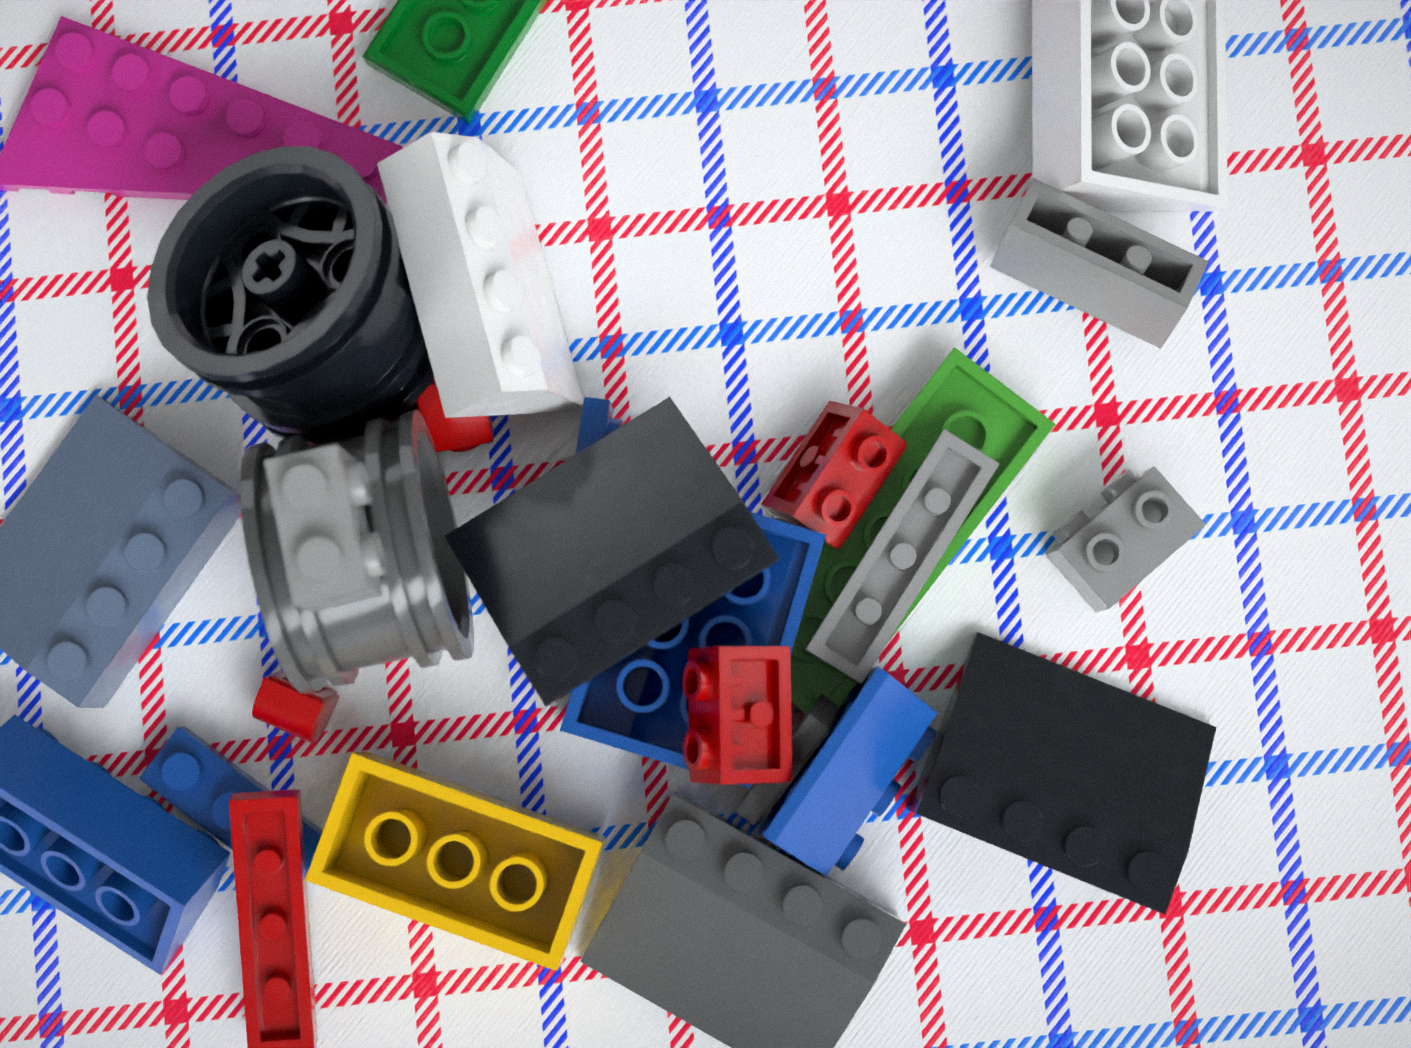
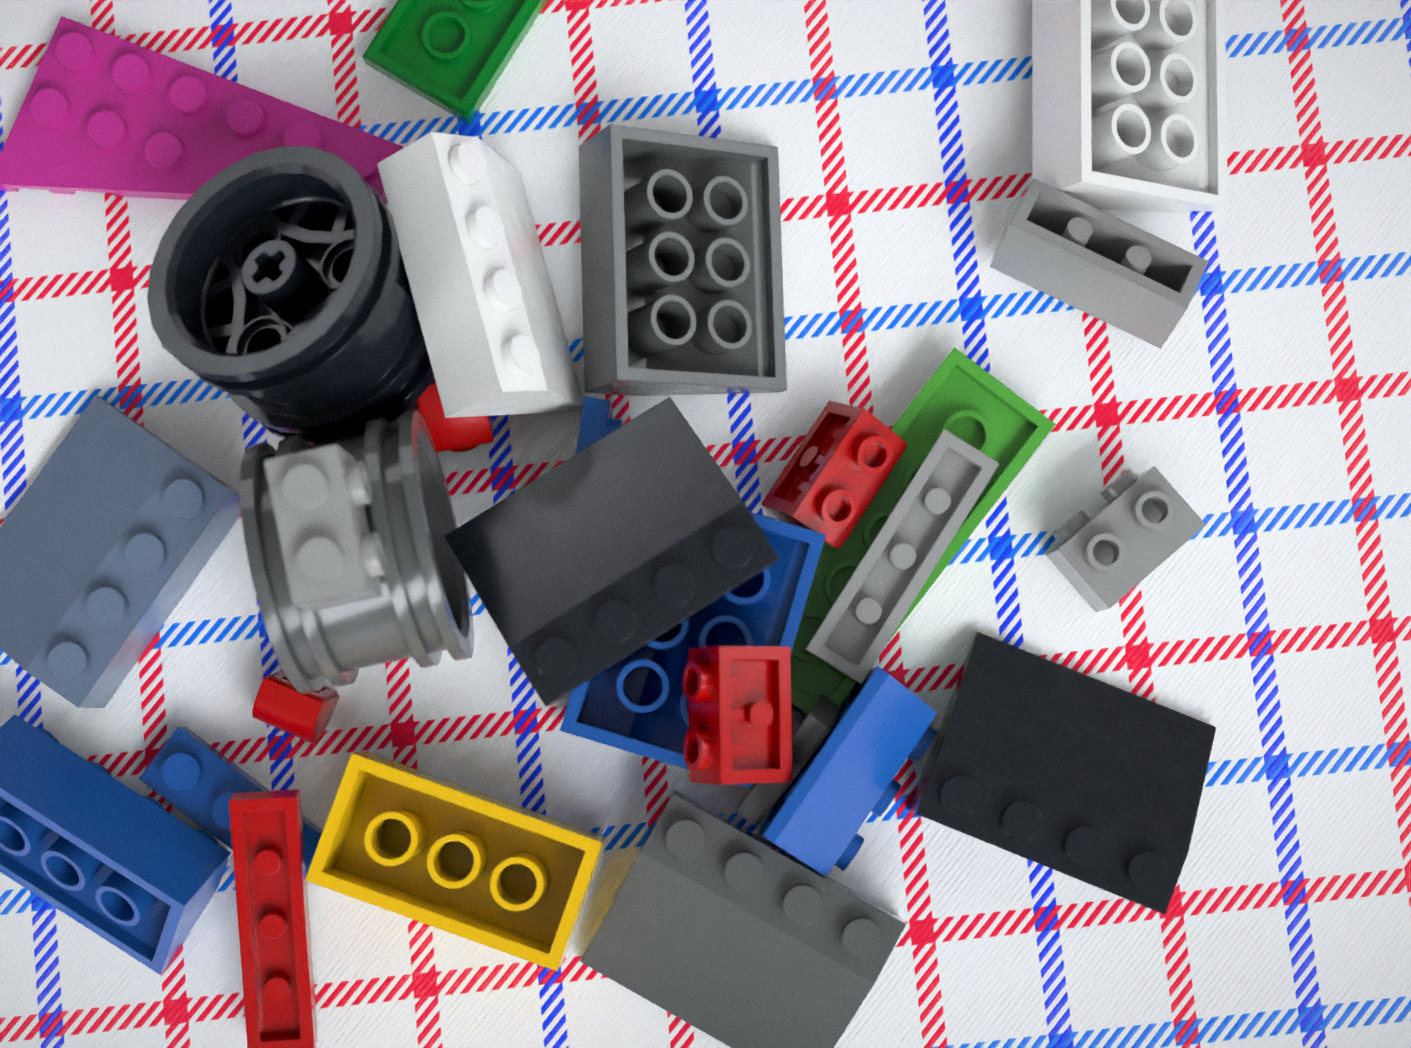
none -> dark grey slope [578,124,787,396]

